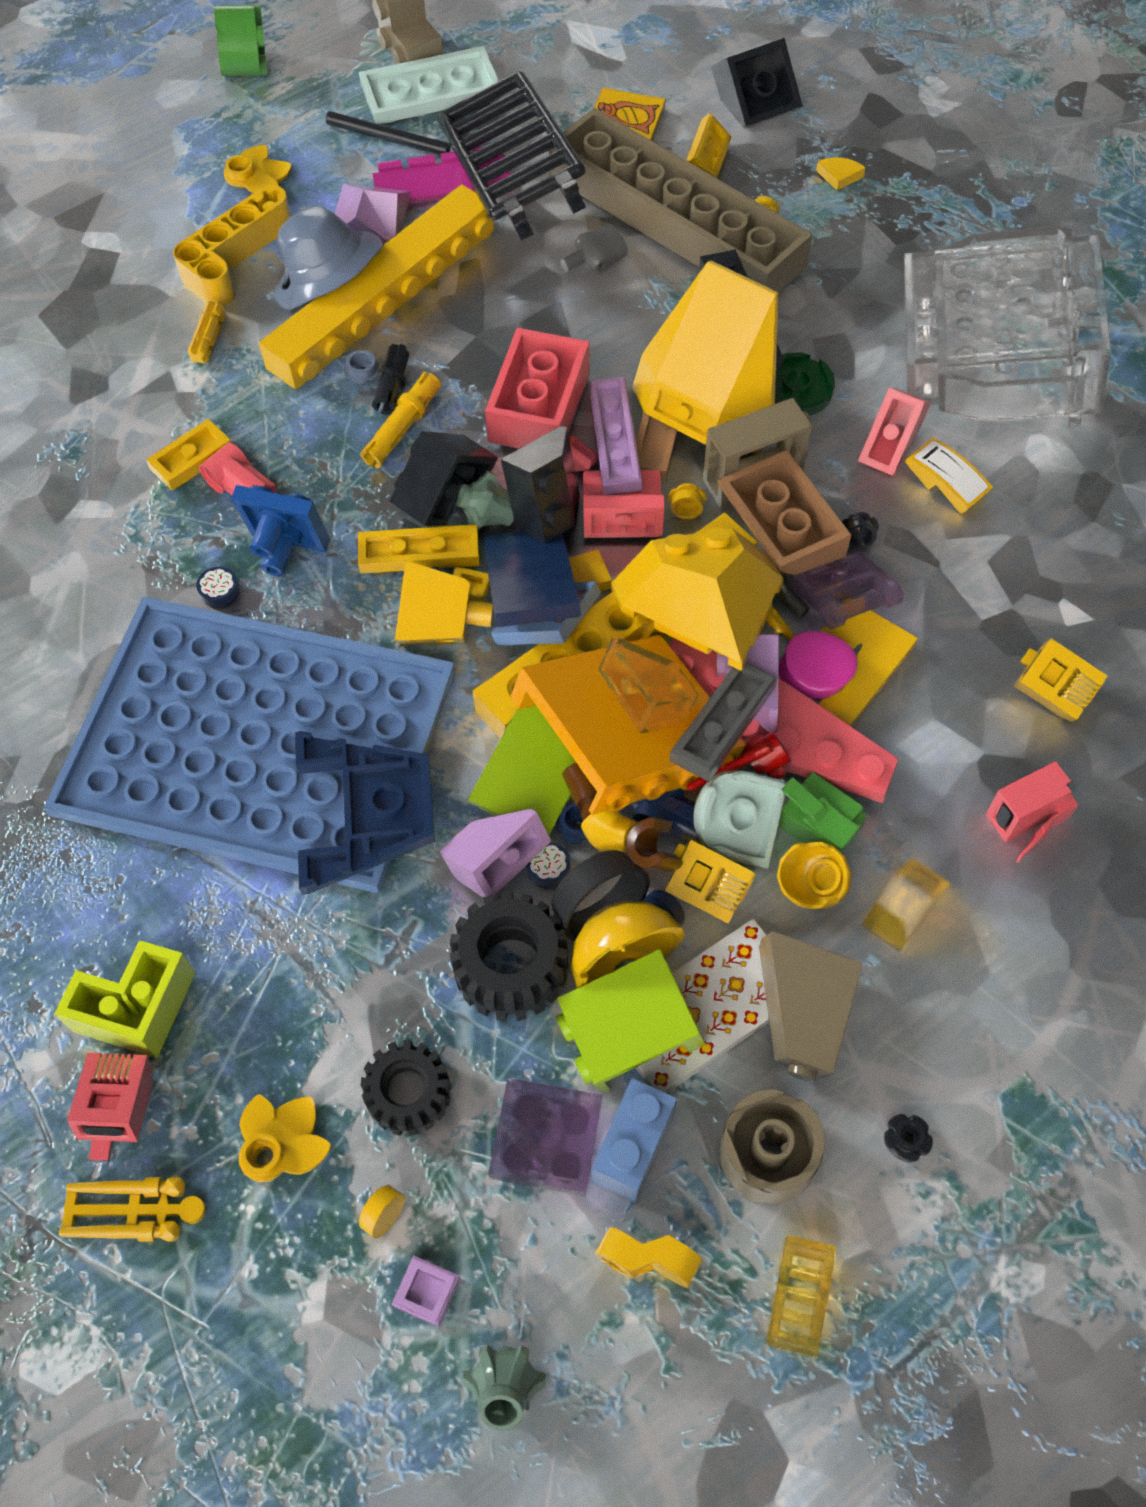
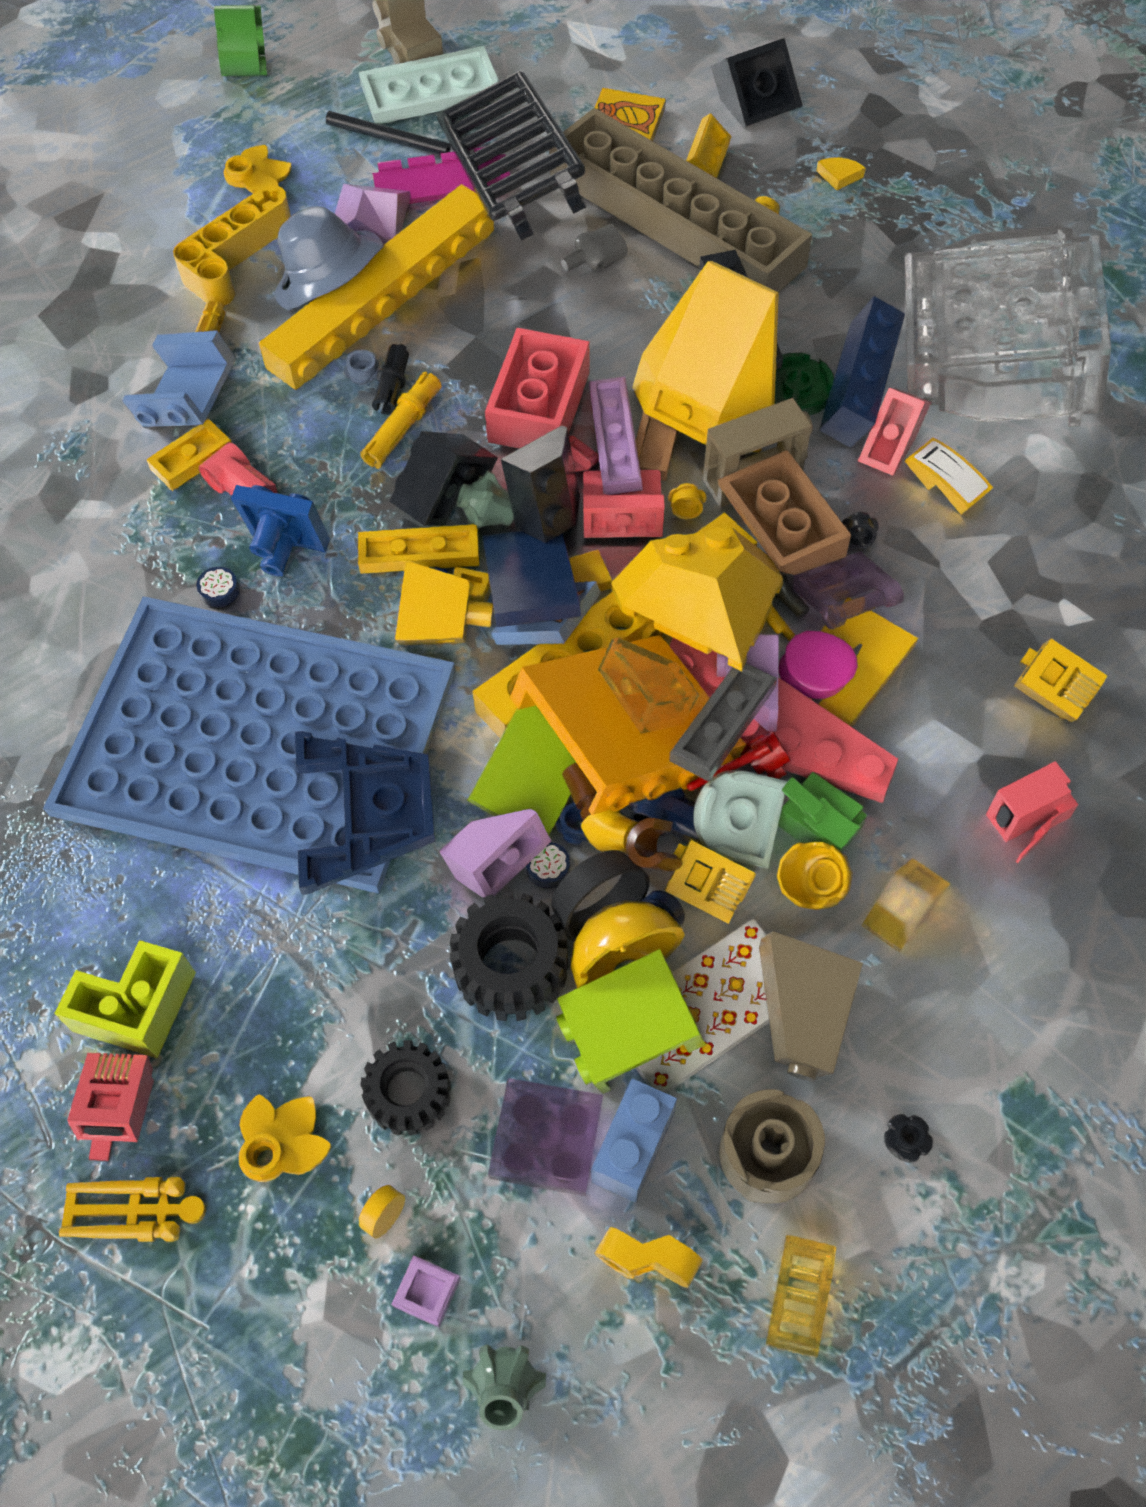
none -> medium blue panel [122,331,236,427]
none -> dark blue brick [819,296,905,448]

